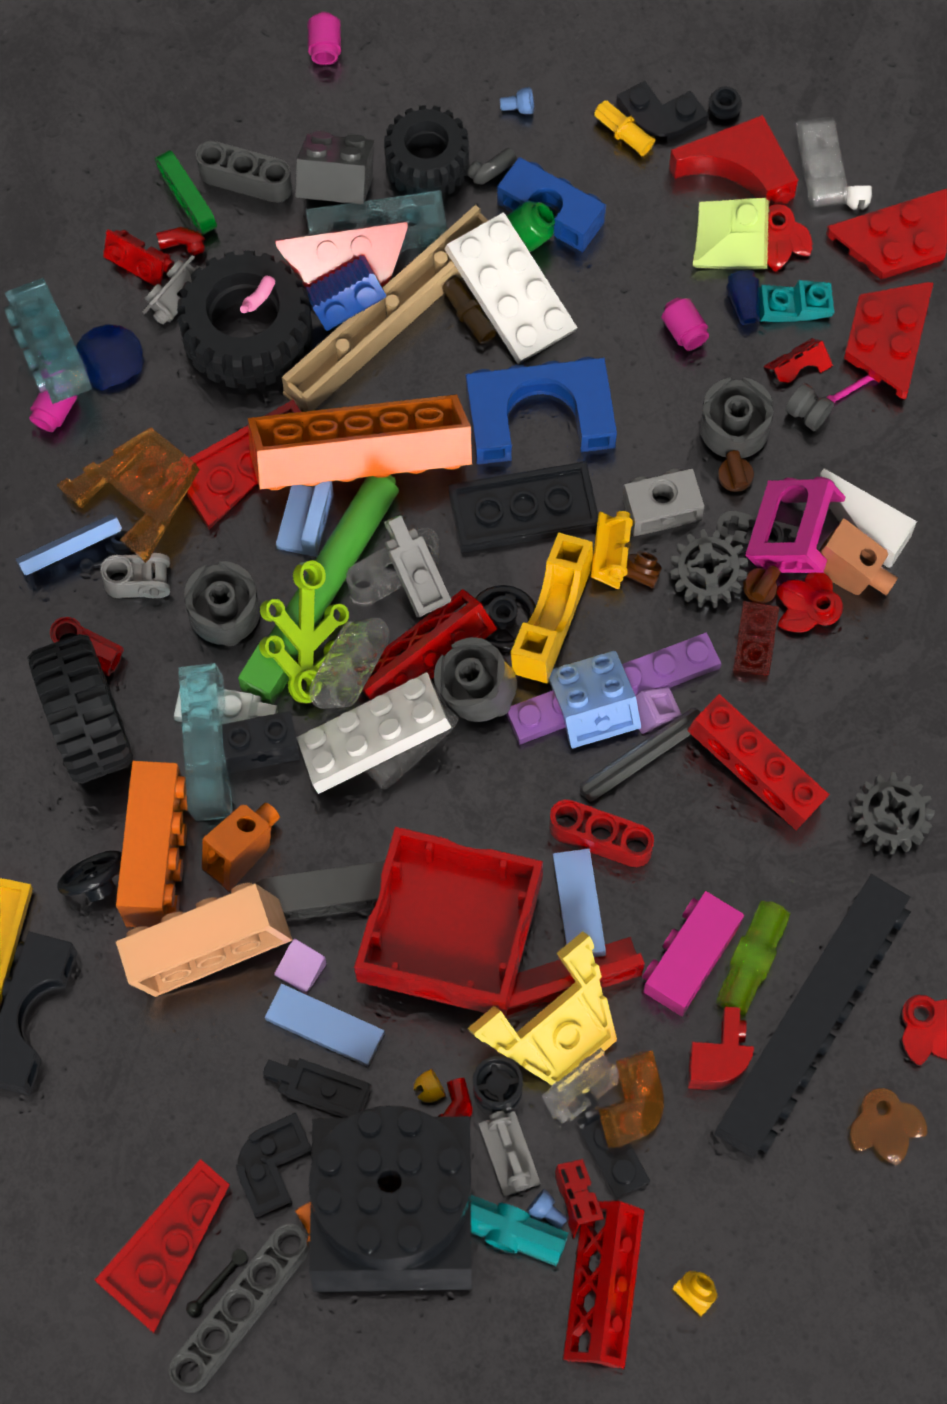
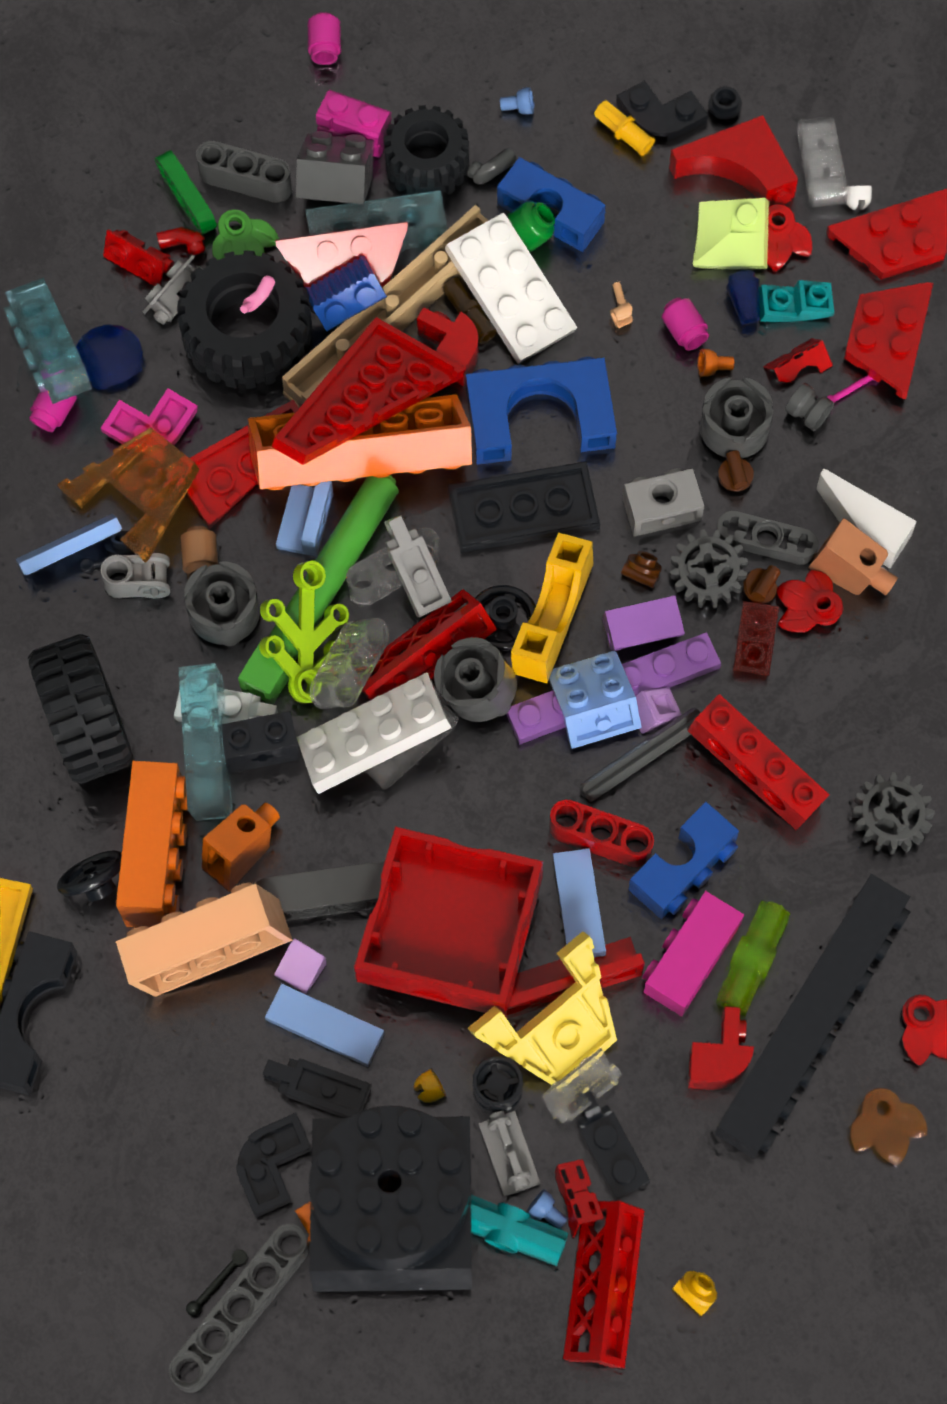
red piece [50,617,124,677] -> none
red wing [94,1159,230,1333] -> none
red arm [438,1078,473,1117] -> none
yellow hinge [591,511,633,589] -> none
clear orange plate [599,1050,664,1148] -> none
dark pink panel [745,477,846,573] -> none
none -> dark pink plate [101,388,198,455]
none -> medium nougat brick [180,526,218,579]
none -> bright green plate [212,210,279,260]
none -> red wing [272,317,466,465]
none -> dark pink brick [316,90,392,158]
none -> red brick [417,308,478,386]
none -> medium lavender hinge [602,596,685,651]
none -> light nougat hand [610,282,633,328]
none -> blue arch [628,802,739,920]
none -> orange piece [697,349,734,377]

